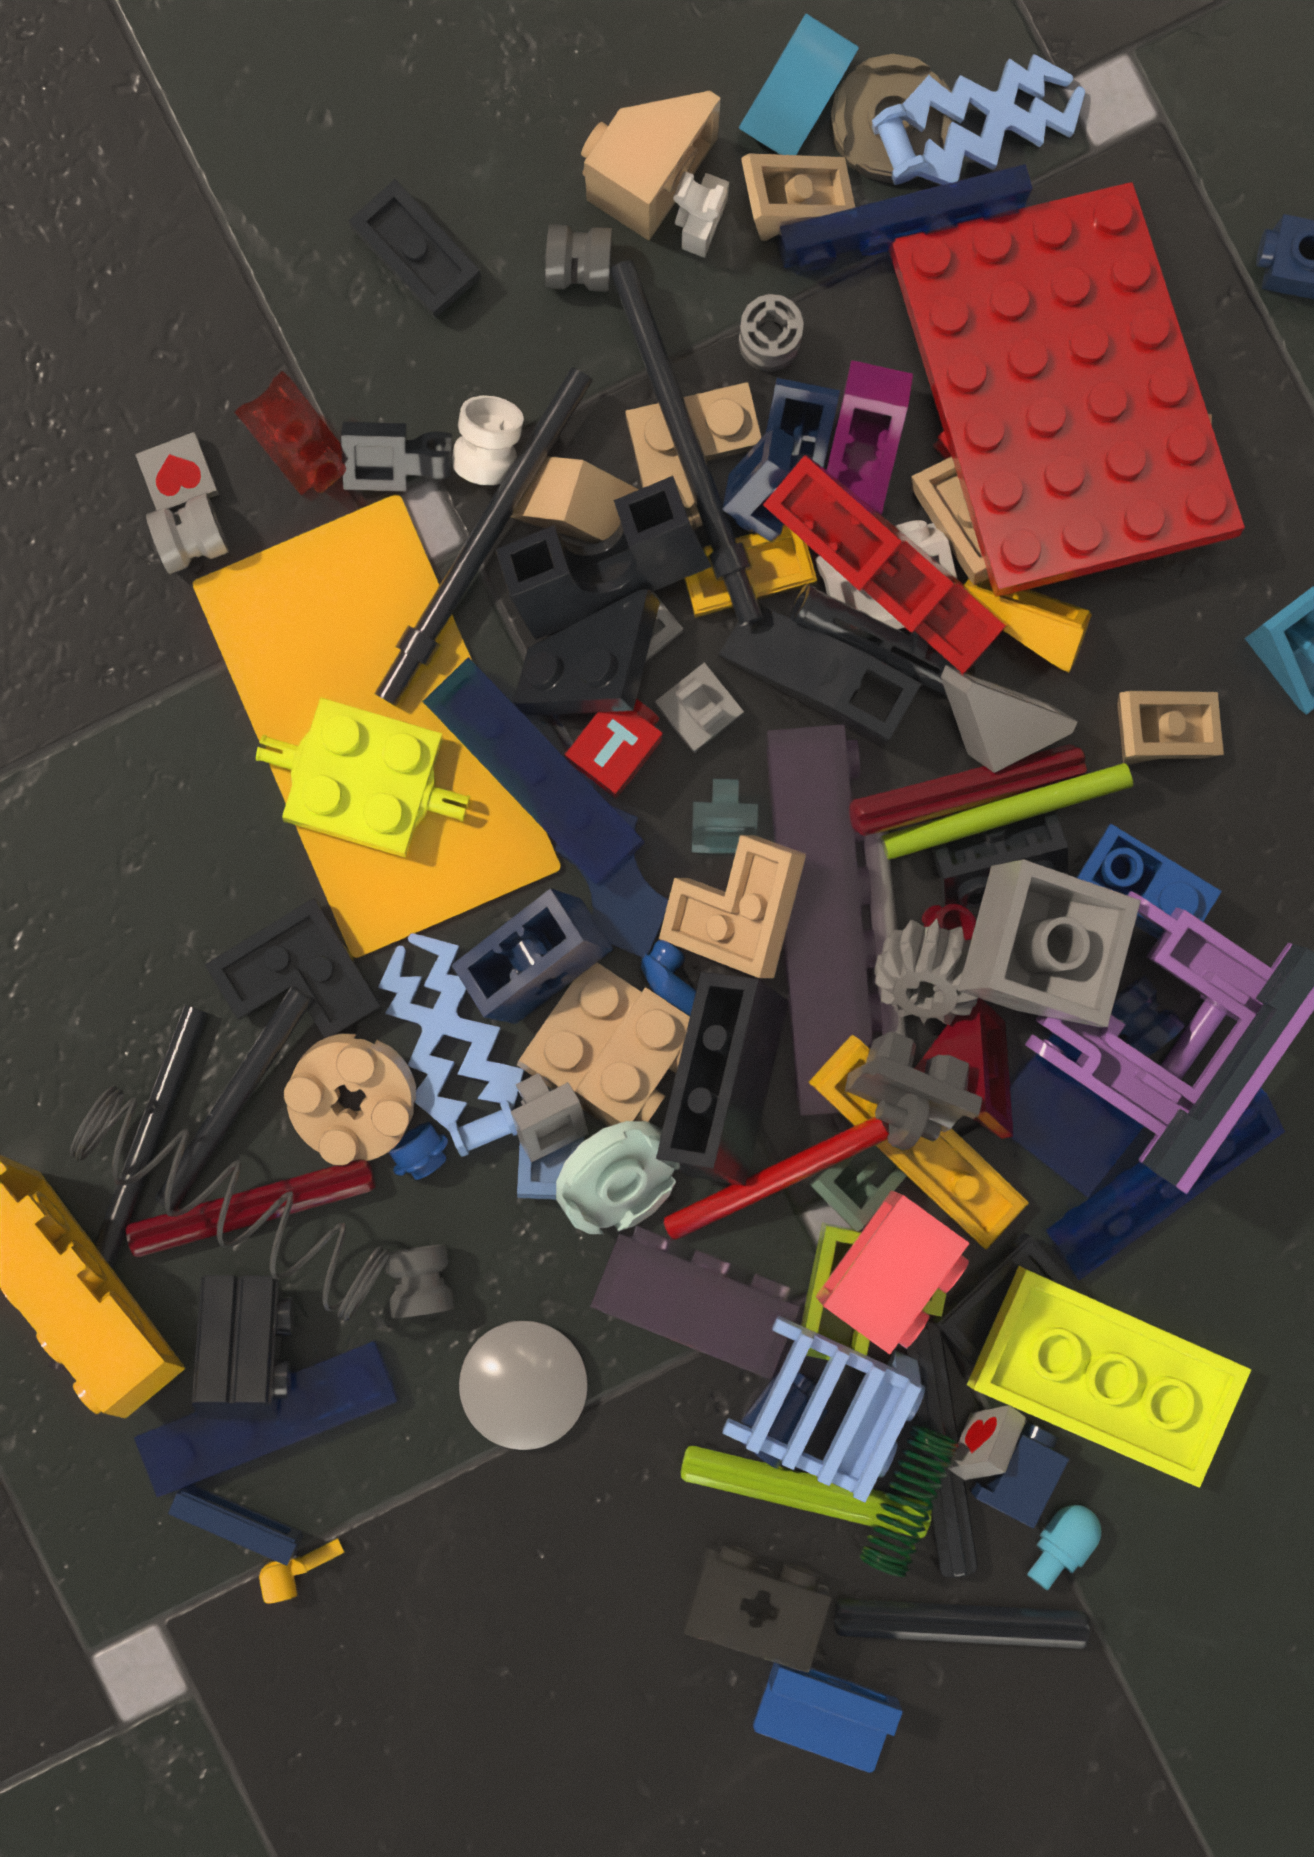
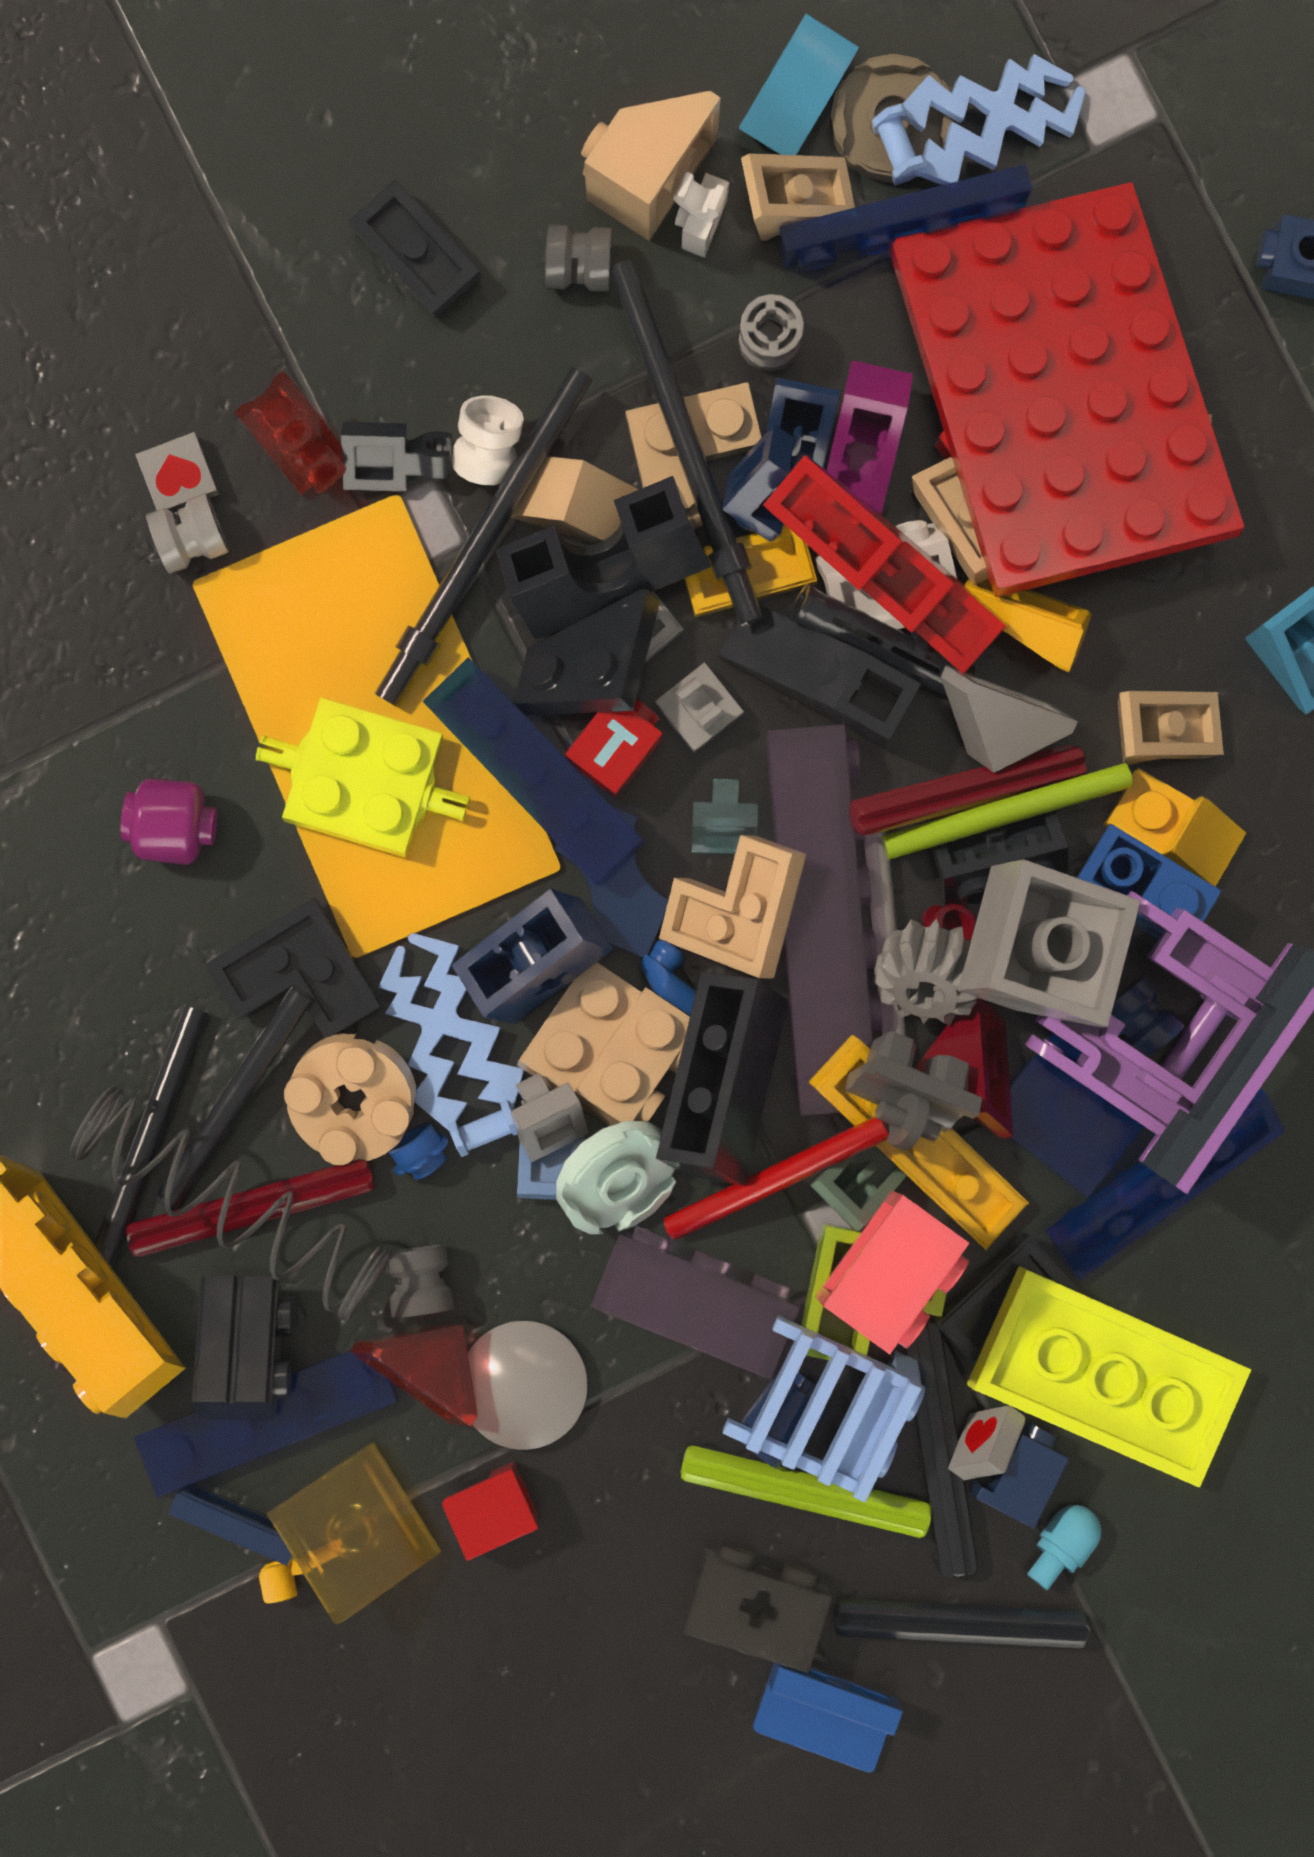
dark green piece [859,1425,959,1577] -> none
none -> magenta head [121,778,218,865]
none -> clear yellow tile [266,1442,441,1625]
none -> clear red slope [350,1324,478,1427]
none -> red panel [442,1461,540,1561]
none -> yellow slope [1104,768,1246,887]

